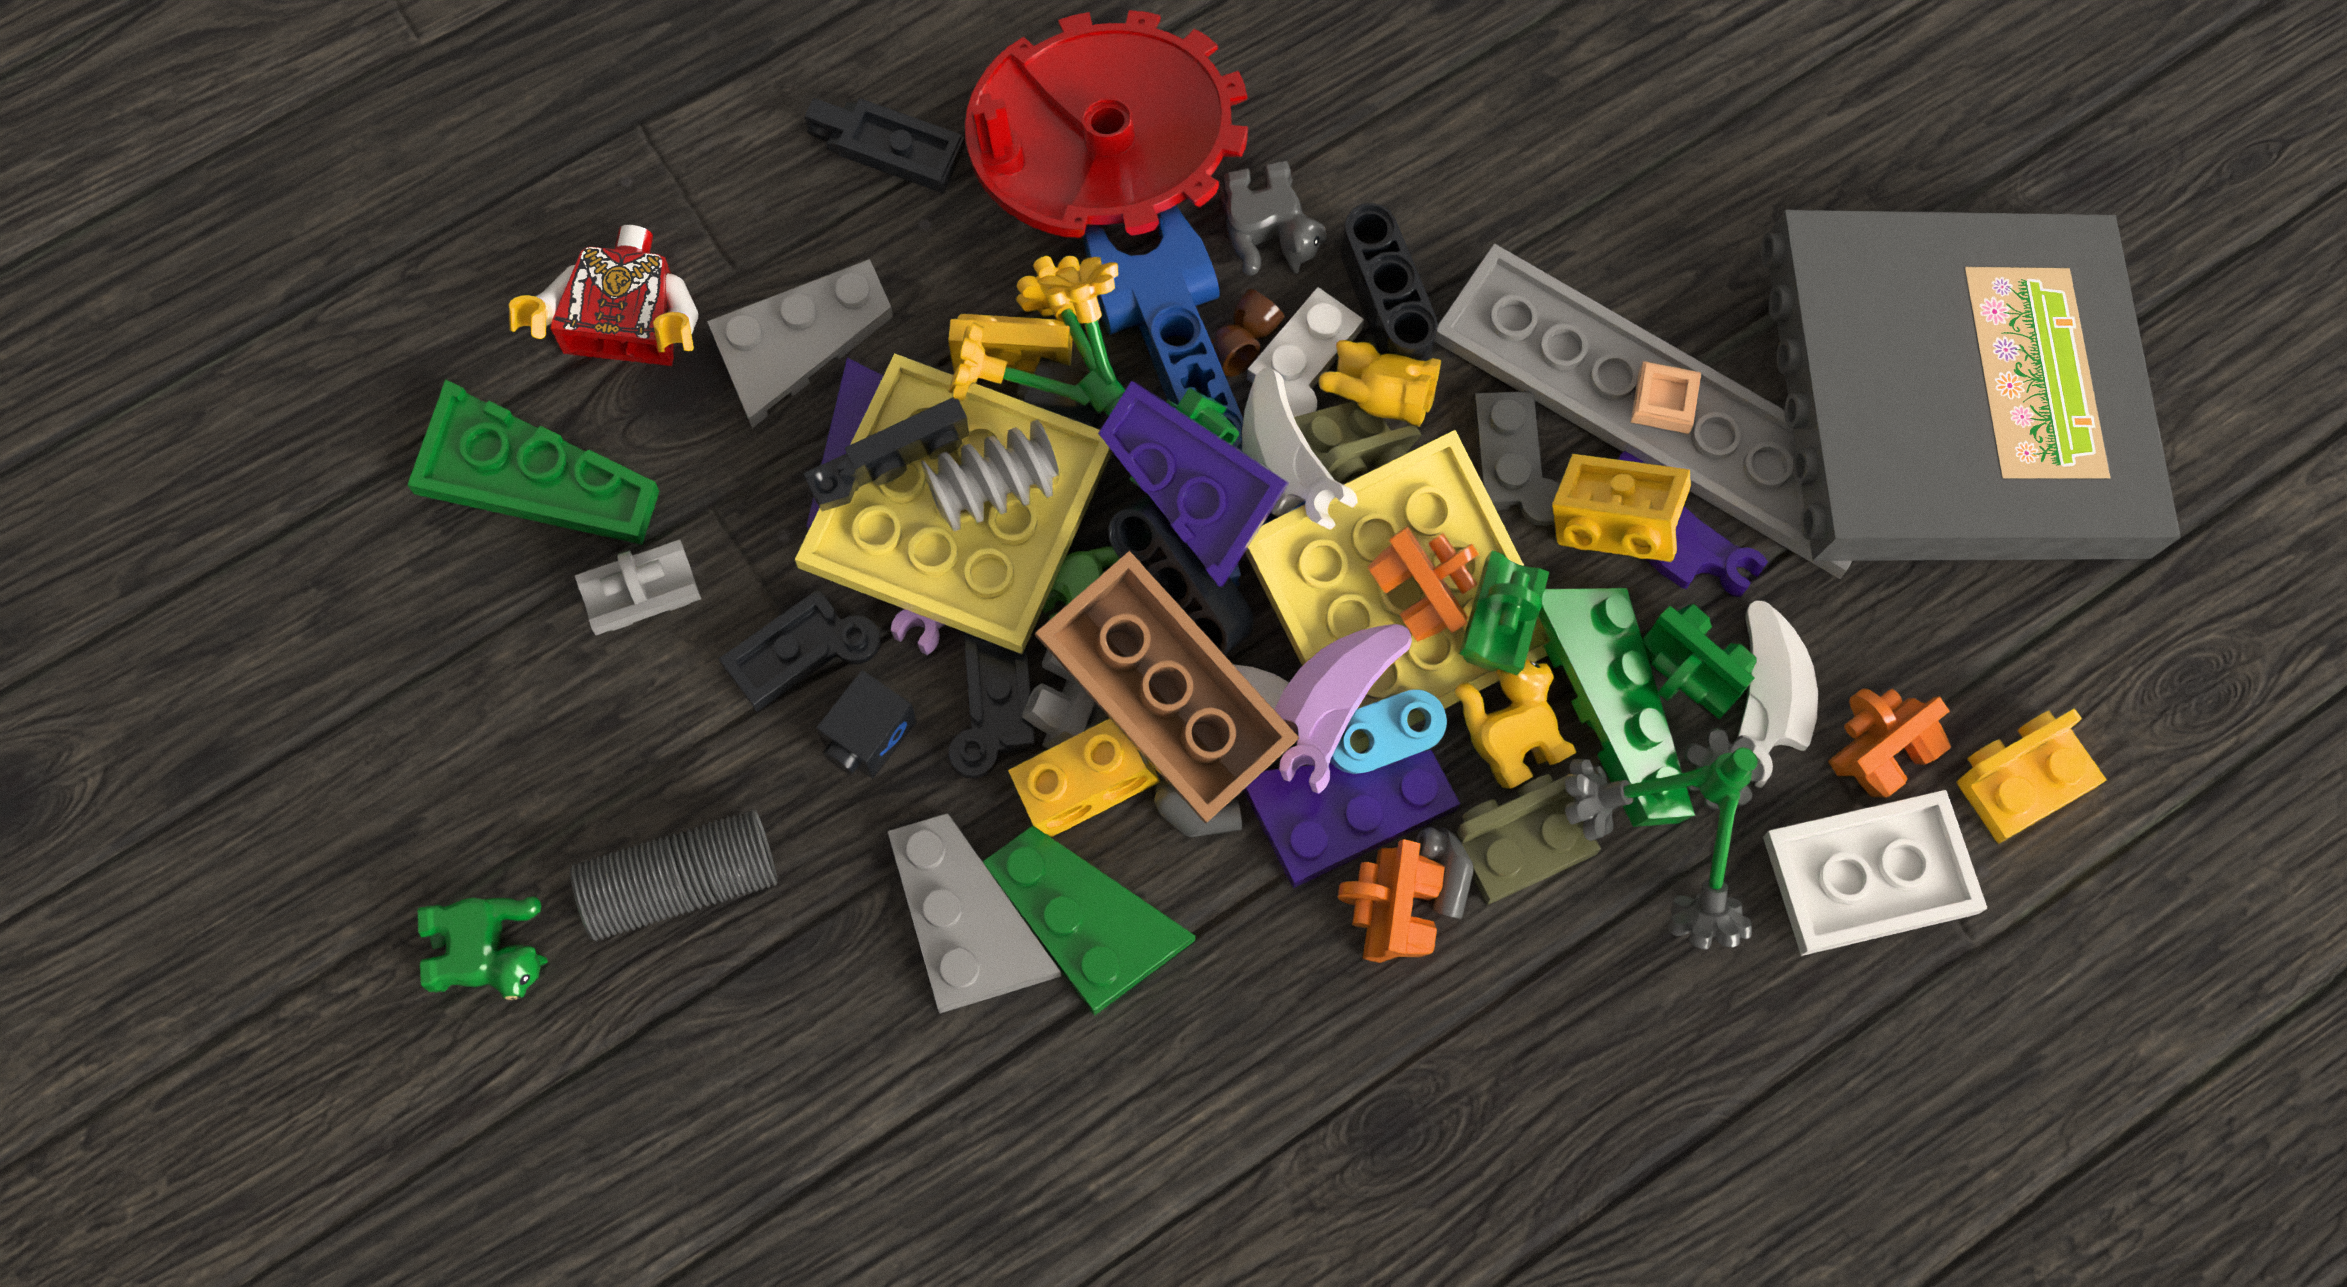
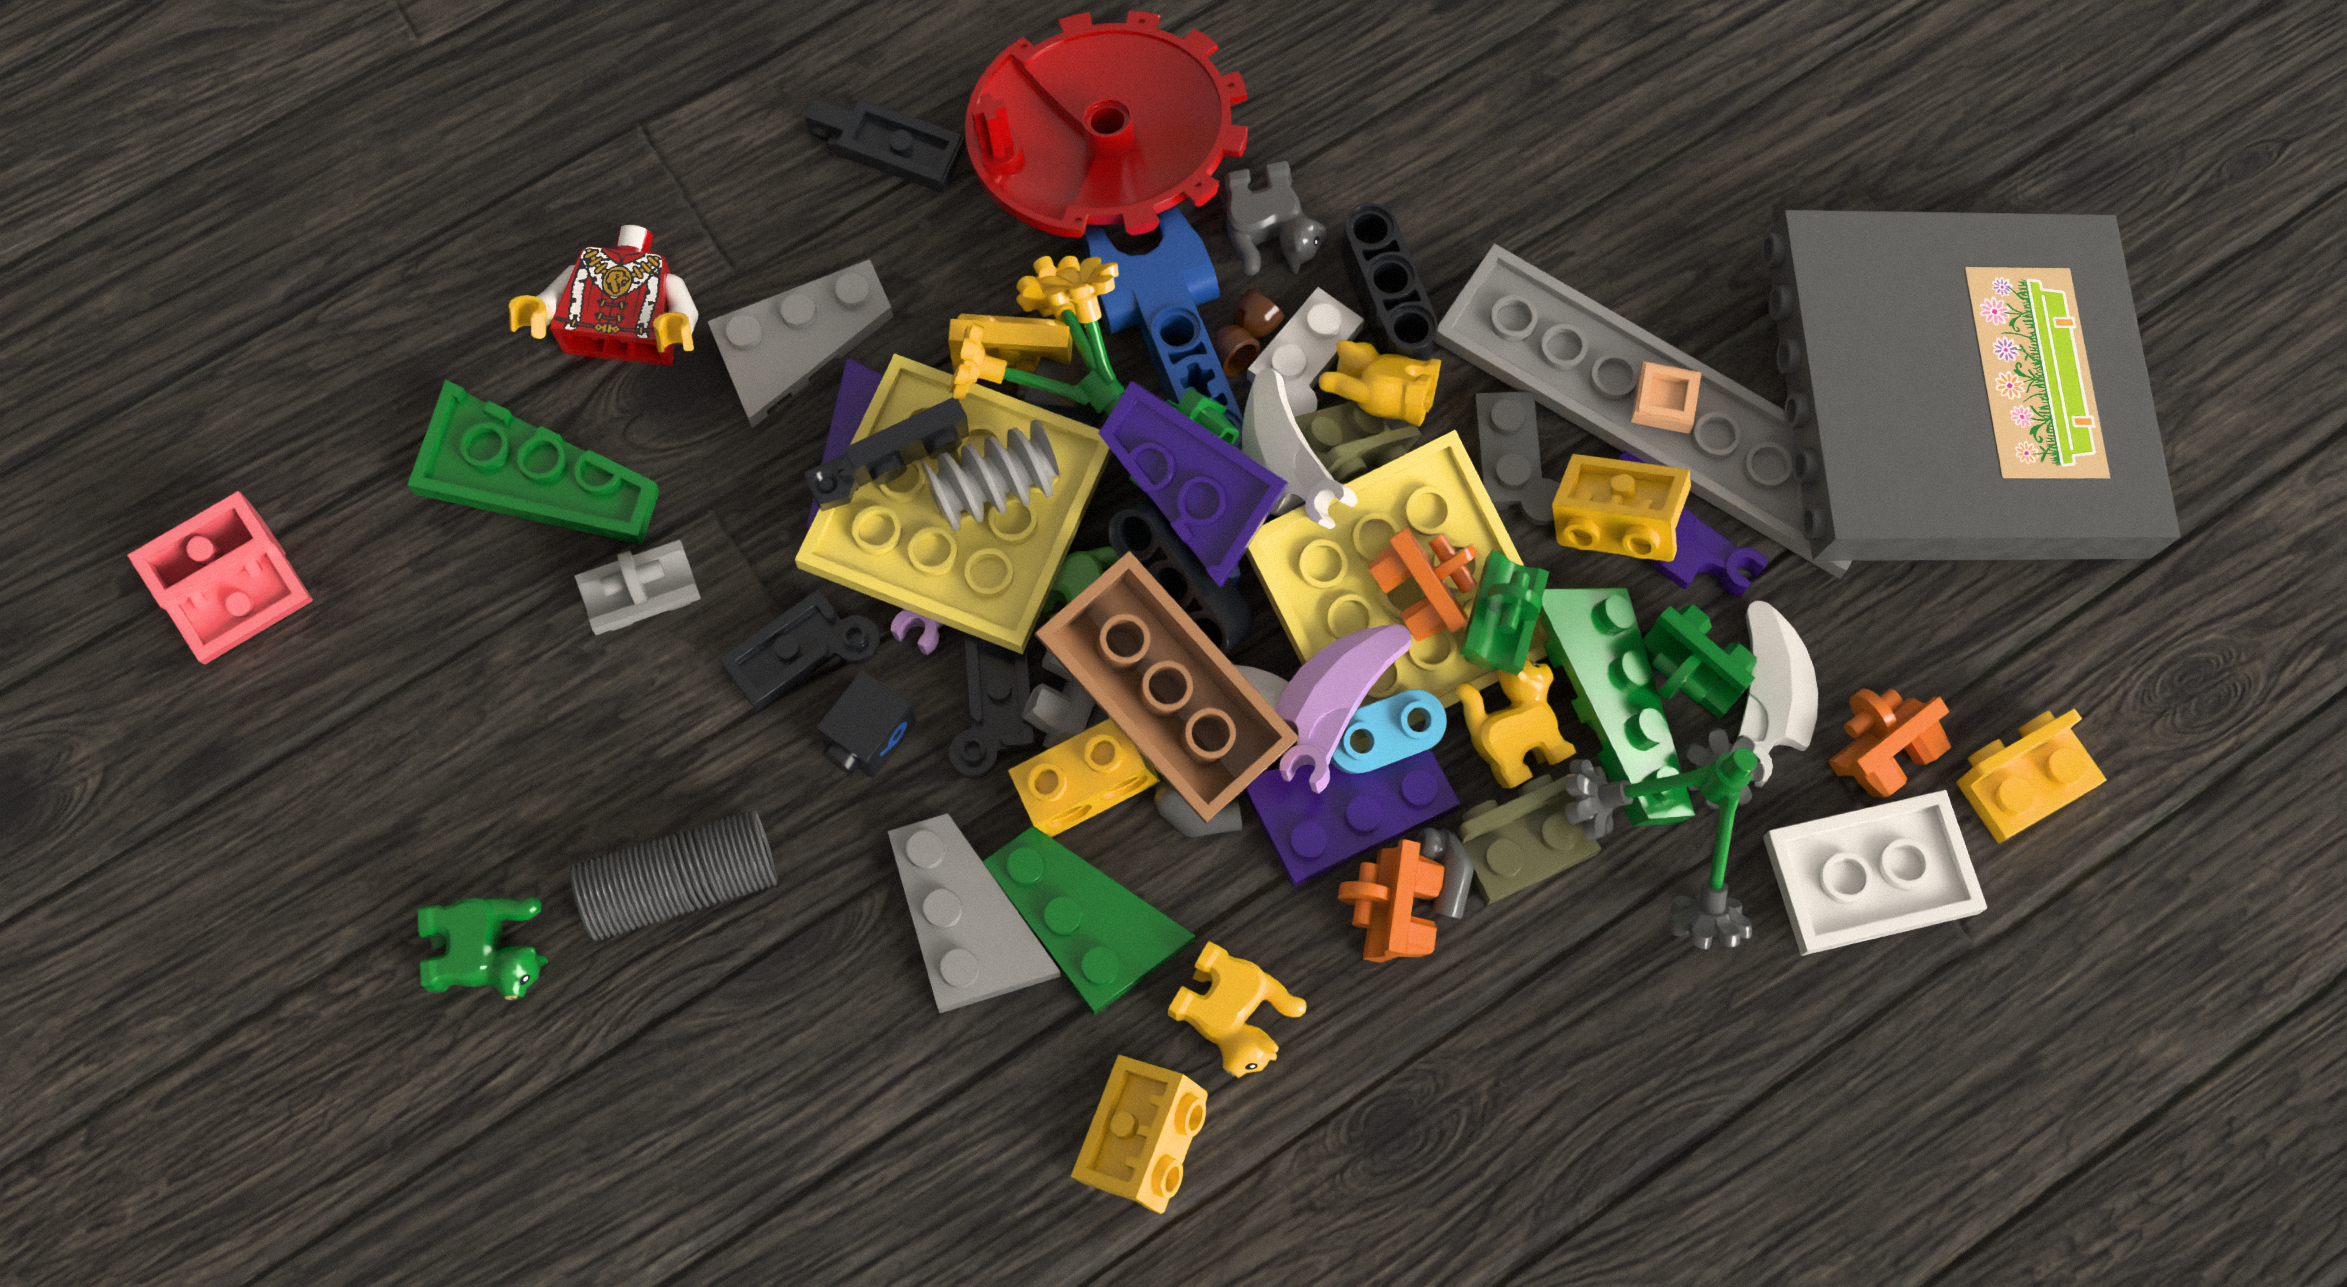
none -> coral brick [127,491,313,664]
none -> yellow bracket [1071,1054,1208,1214]
none -> yellow animal [1168,941,1306,1078]

